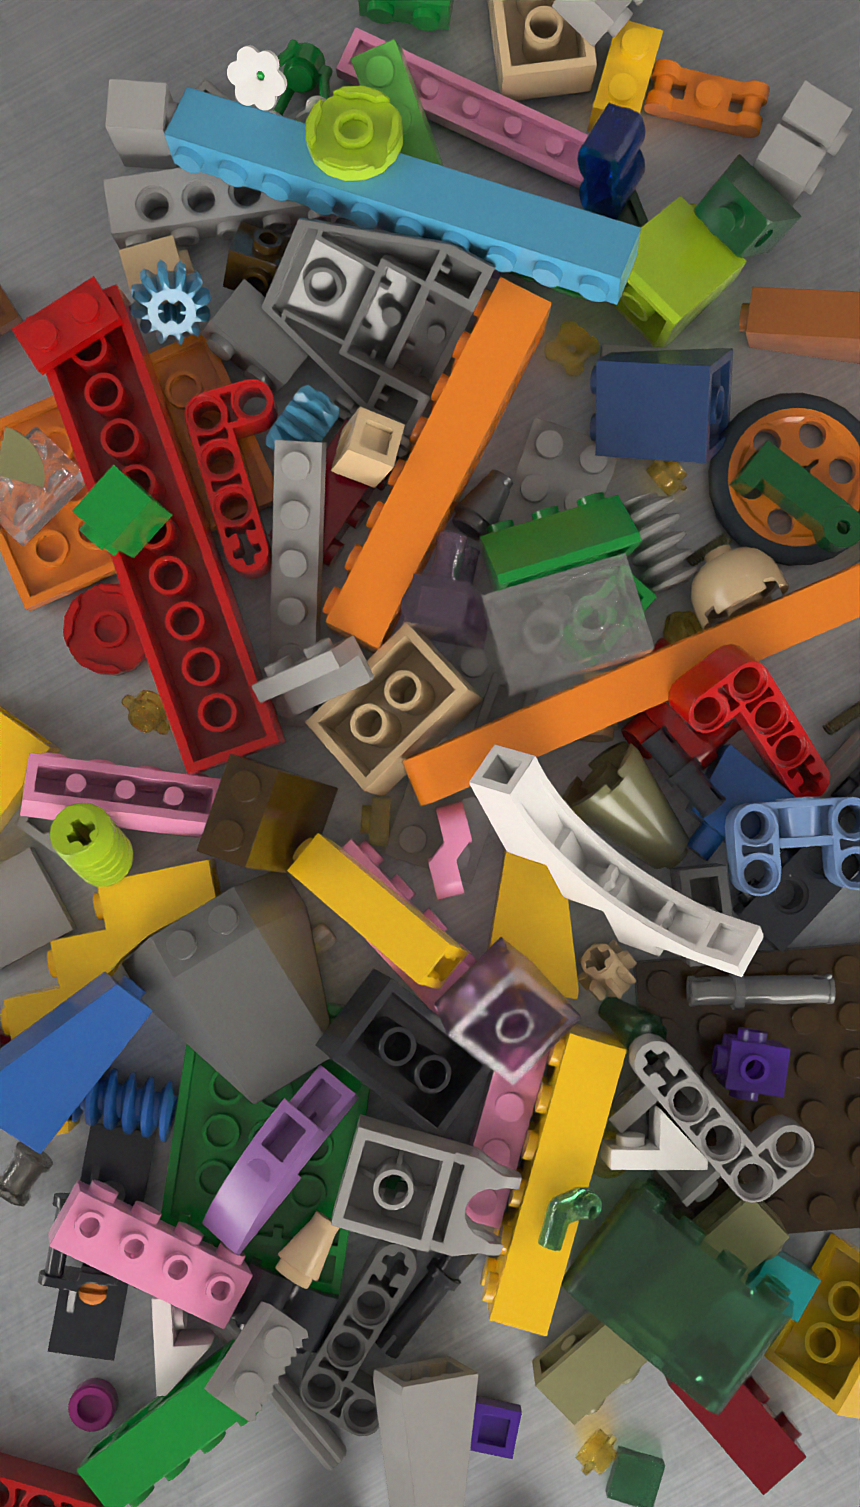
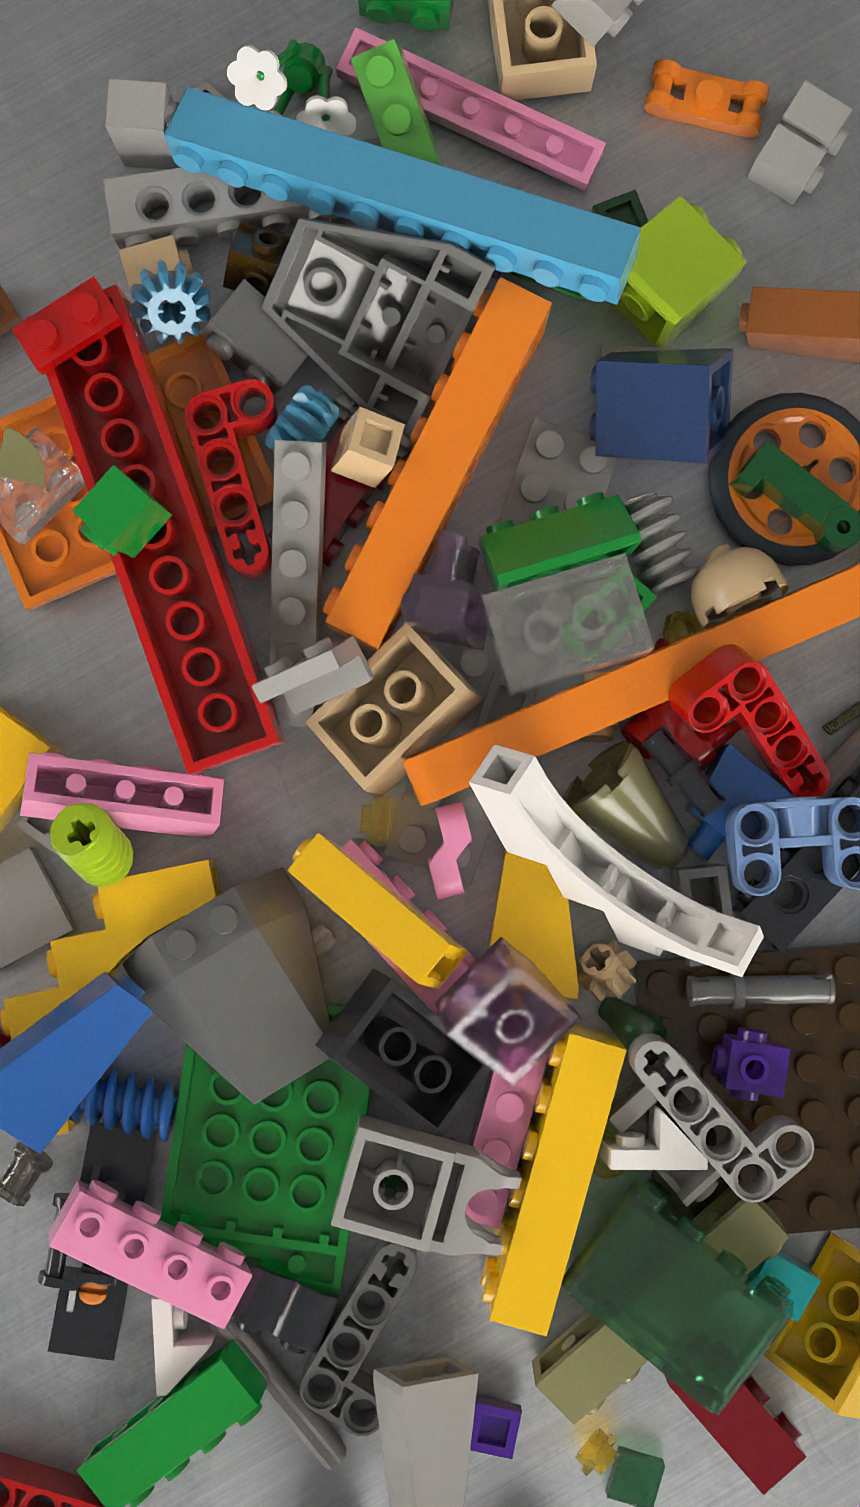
red tile [63,583,147,676] -> none
magenta tile [68,1378,119,1432] -> none
clear yellow plate [121,690,170,735] -> none
dark brown slope [196,754,338,873] -> none
medium lavender slope [202,1065,359,1256] -> none
light grey brick [204,1301,308,1422] -> none
tan cone [275,1211,339,1289] -> none
lime tile [305,86,403,181] -> none
black pin [375,1253,478,1359] -> none
dark grey cone [452,470,514,541] -> none
clear green arm [538,1187,602,1251] -> none
clear yellow plate [544,321,599,376] -> none
clear blue brick [577,103,646,220] -> none
yellow brick [587,20,663,144] -> none
clear yellow plate [646,460,688,496] -> none
olive leg [686,533,731,566] -> none
dark green torso [693,154,802,258] -> none

